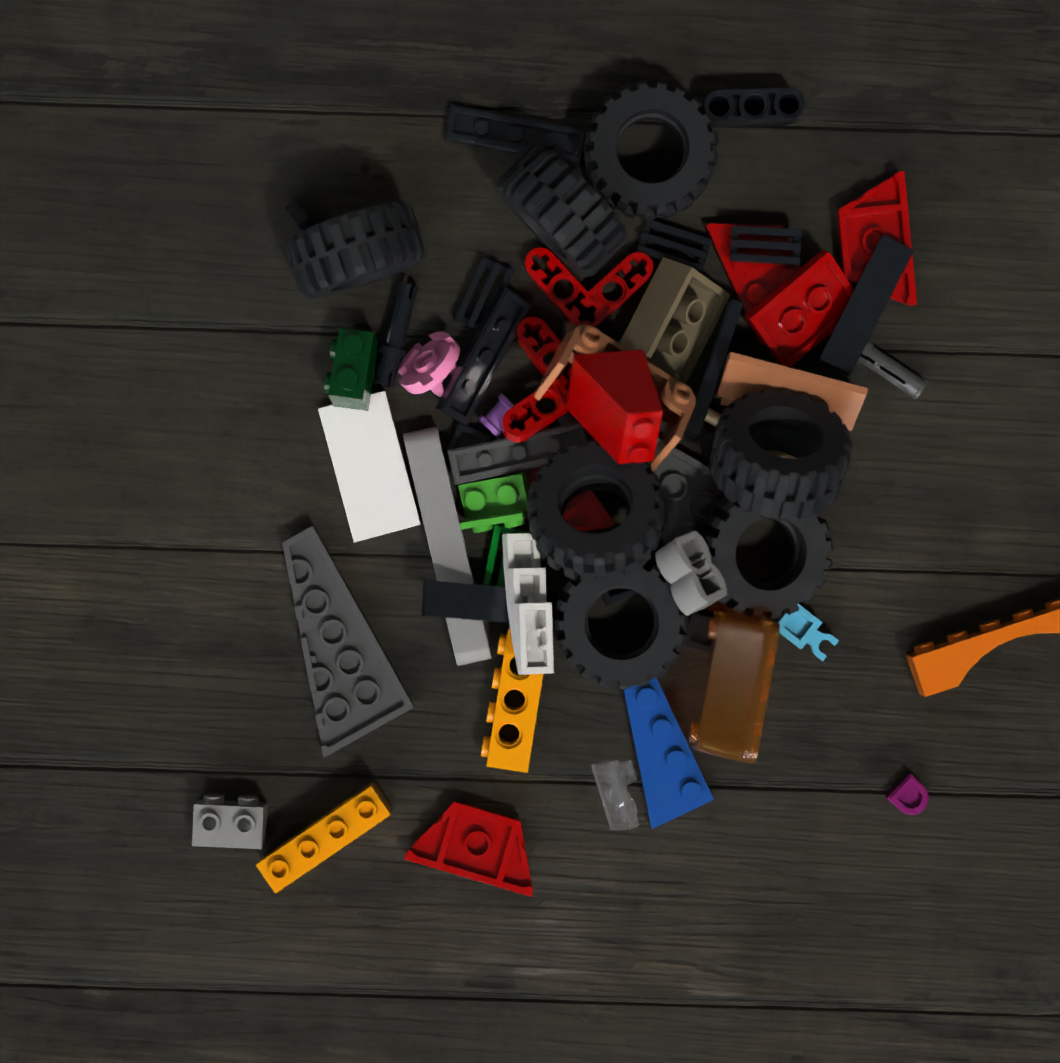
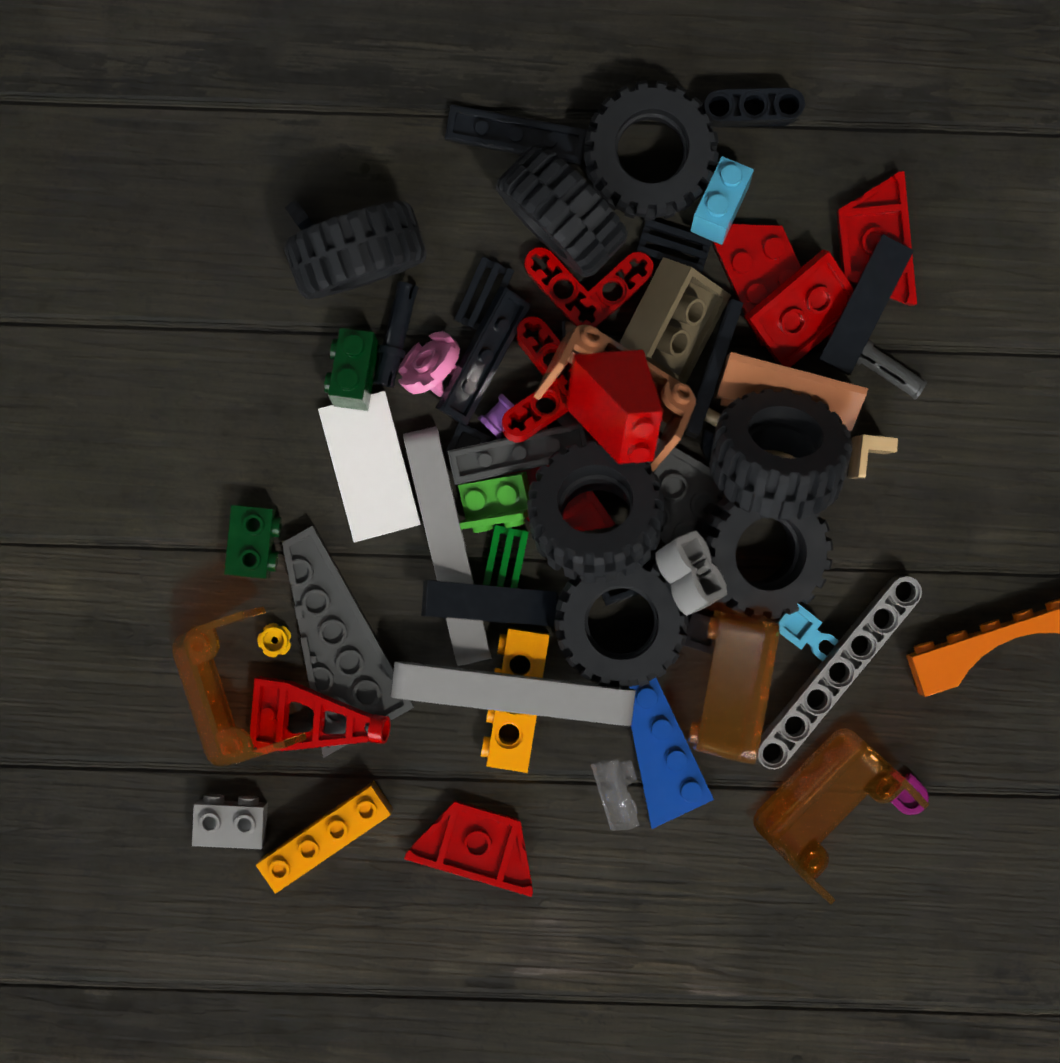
white slope [502,533,554,674] -> none
black tile [729,226,802,266] -> none
none -> clear orange windscreen [172,606,307,766]
none -> dark green brick [224,505,282,579]
none -> red plate [249,676,391,751]
none -> yellow plate [257,623,291,657]
none -> light grey beam [390,661,636,726]
none -> medium azure brick [690,156,754,245]
none -> clear orange windscreen [753,728,929,904]
none -> light grey beam [754,575,922,770]
none -> tan panel [848,435,898,479]

